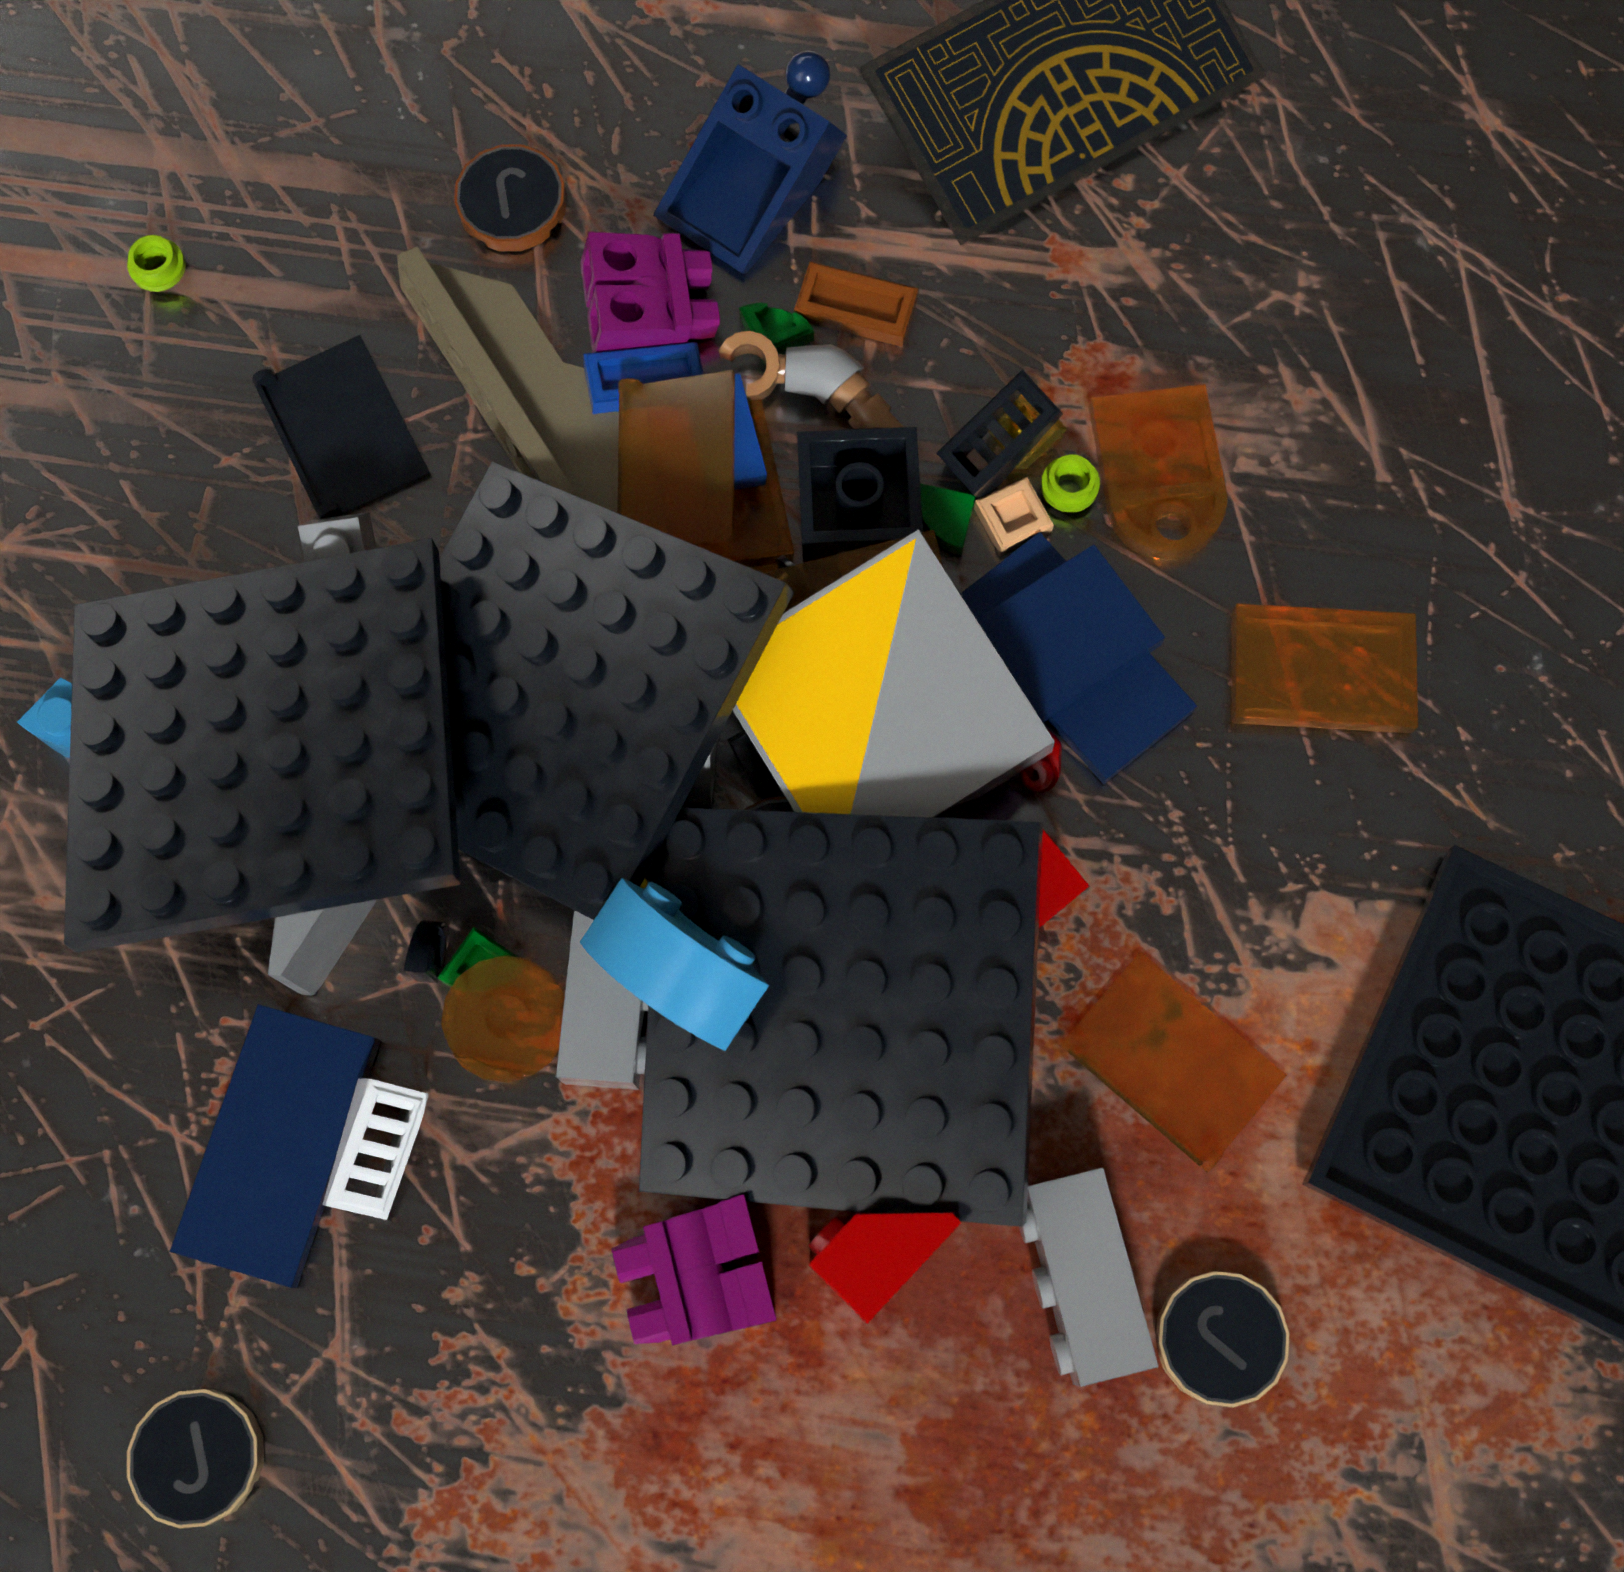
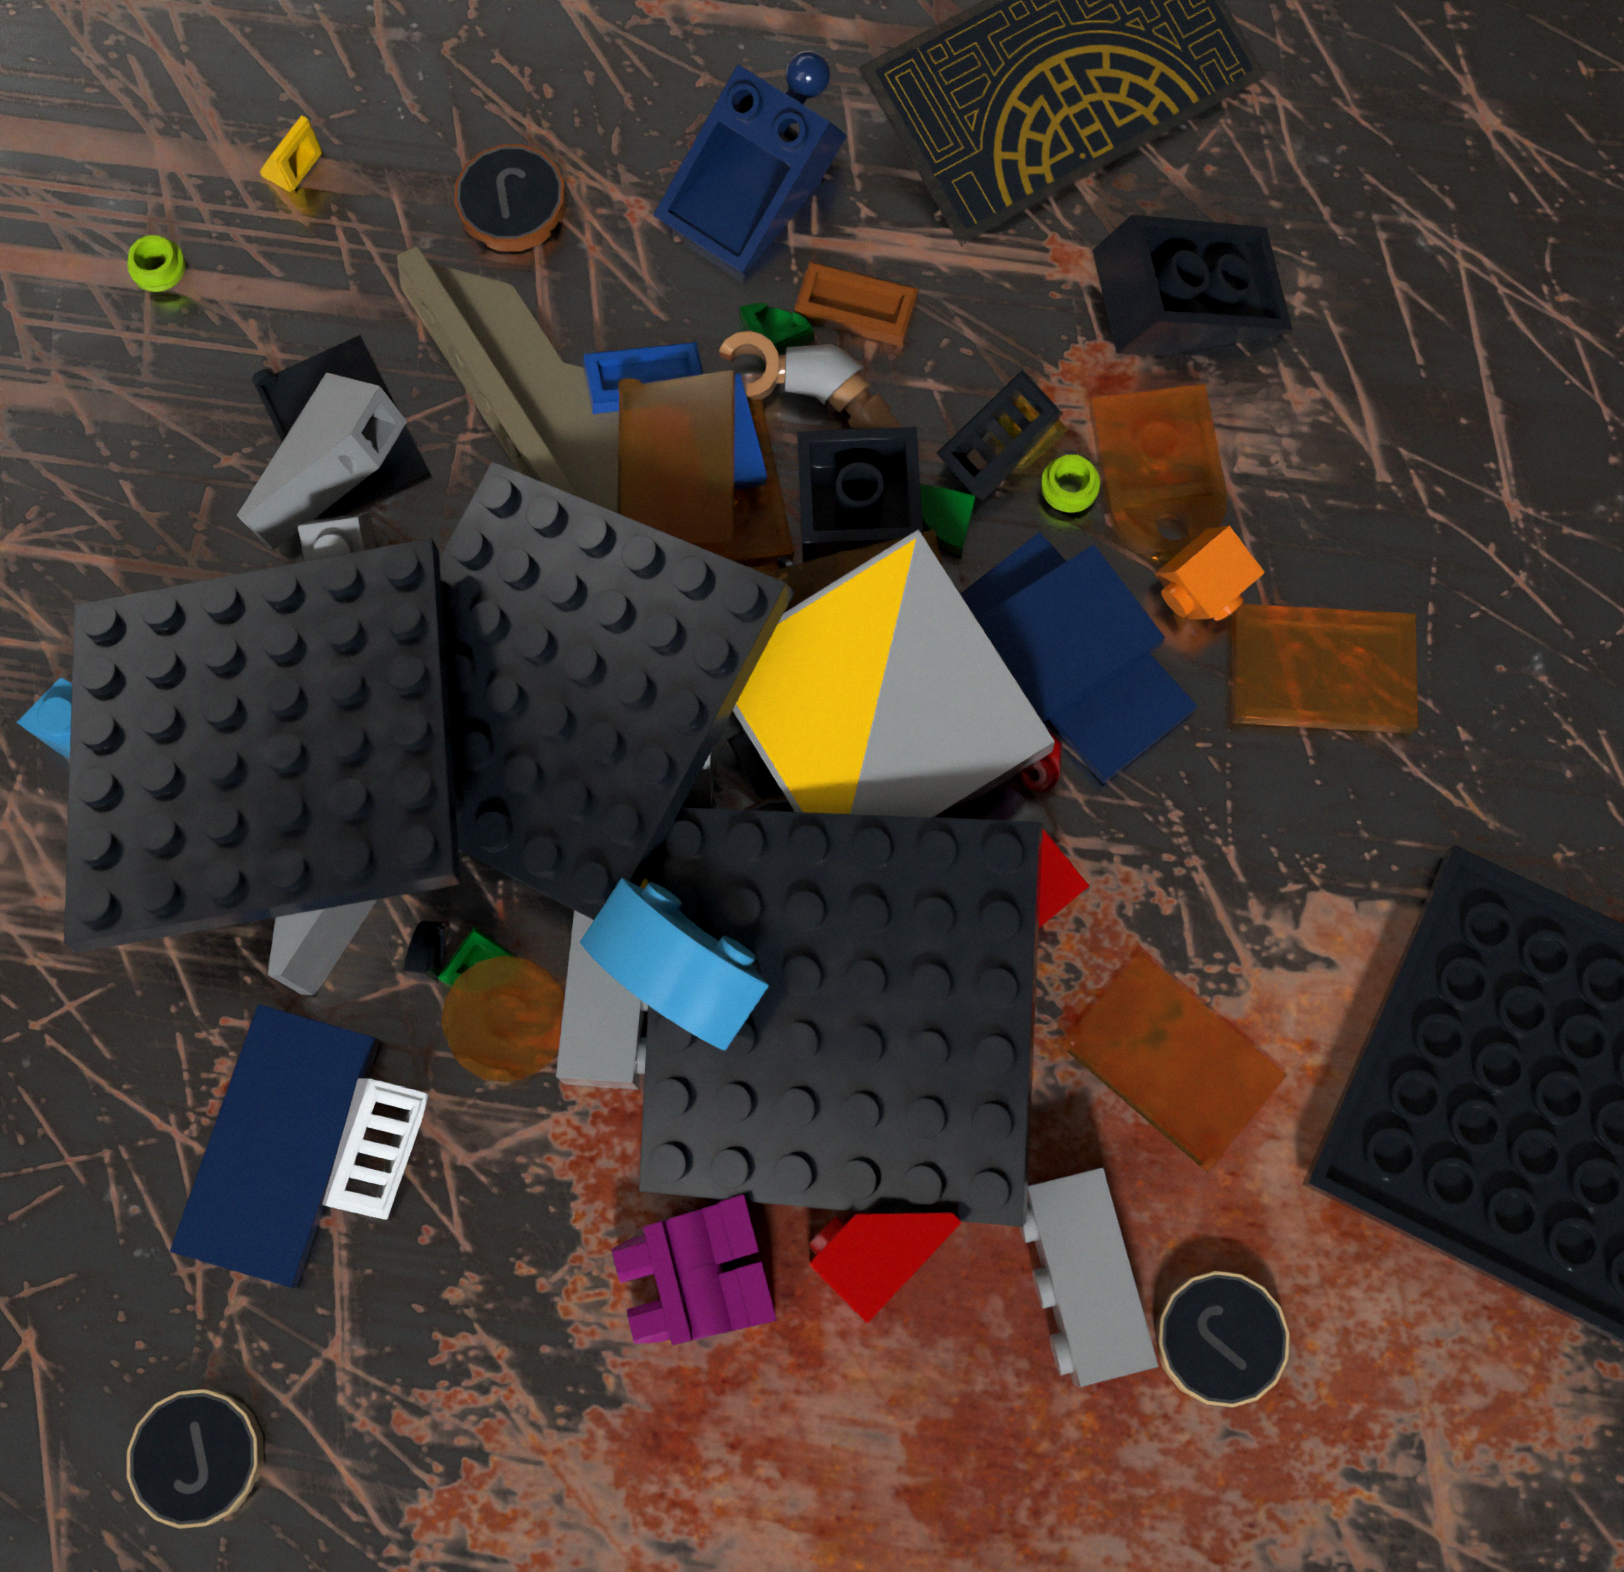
magenta hips [580,232,720,353] -> none
light nougat tile [974,477,1054,557] -> none
none -> light grey slope [237,373,407,550]
none -> yellow slope [259,115,322,192]
none -> black slope [1092,214,1293,356]
none -> orange brick [1154,526,1265,621]

